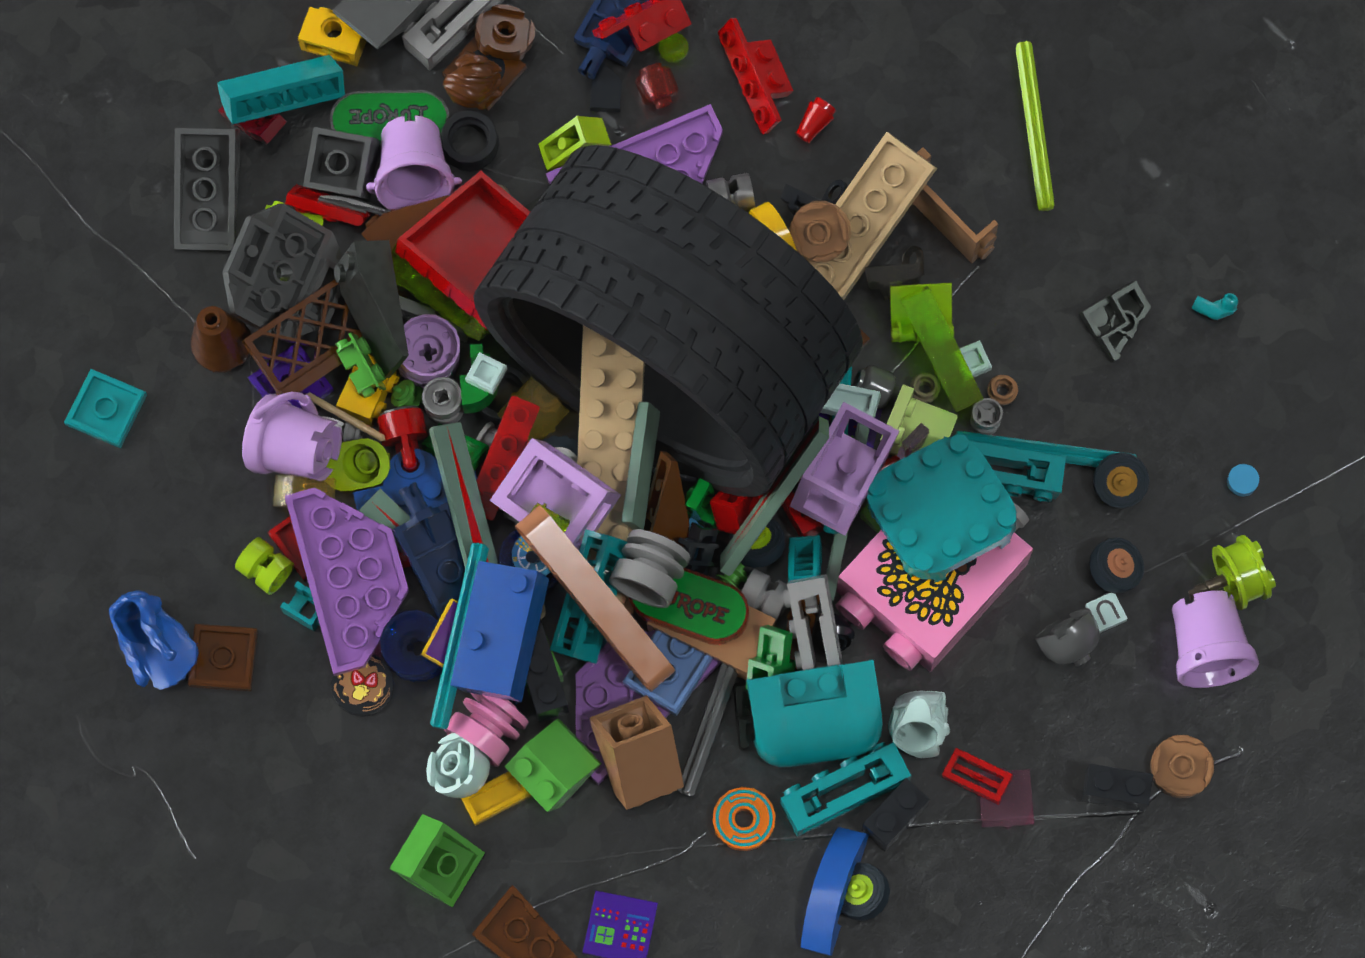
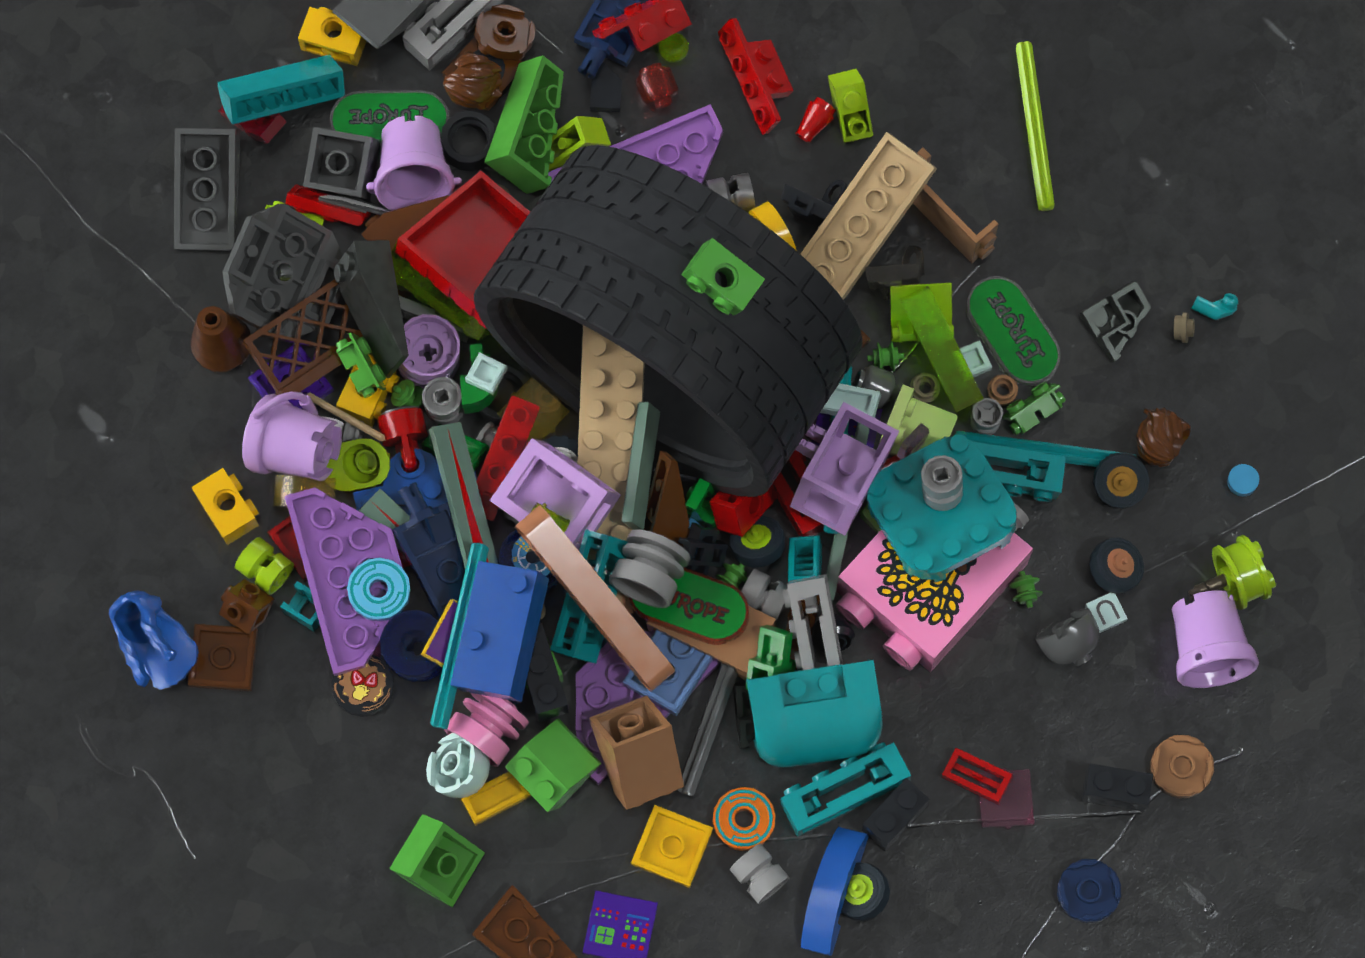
teal tile [64,369,147,448] -> none
sand green tile [720,416,829,576] -> none
medium nougat tile [789,201,851,262] -> none
light aqua piece [888,691,950,758] -> none
none -> yellow brick [191,468,259,545]
none -> reddish brown brick [219,579,274,634]
none -> medium azure tile [347,558,411,621]
none -> bright green wedge [485,55,564,194]
none -> yellow tile [631,805,713,888]
none -> bright green brick [681,238,765,316]
none -> light grey wheel [730,843,790,904]
none -> lime slope [828,69,873,143]
none -> bright green wheel [867,341,904,372]
none -> light grey wheel [921,455,963,511]
none -> green tile [966,276,1061,387]
none -> bright green hinge [1002,382,1066,435]
none -> bright green wheel [1009,571,1043,608]
none -> dark blue tile [1057,859,1121,923]
none -> reddish brown hair [1136,407,1191,467]
none -> dark tan plate [1174,312,1195,343]

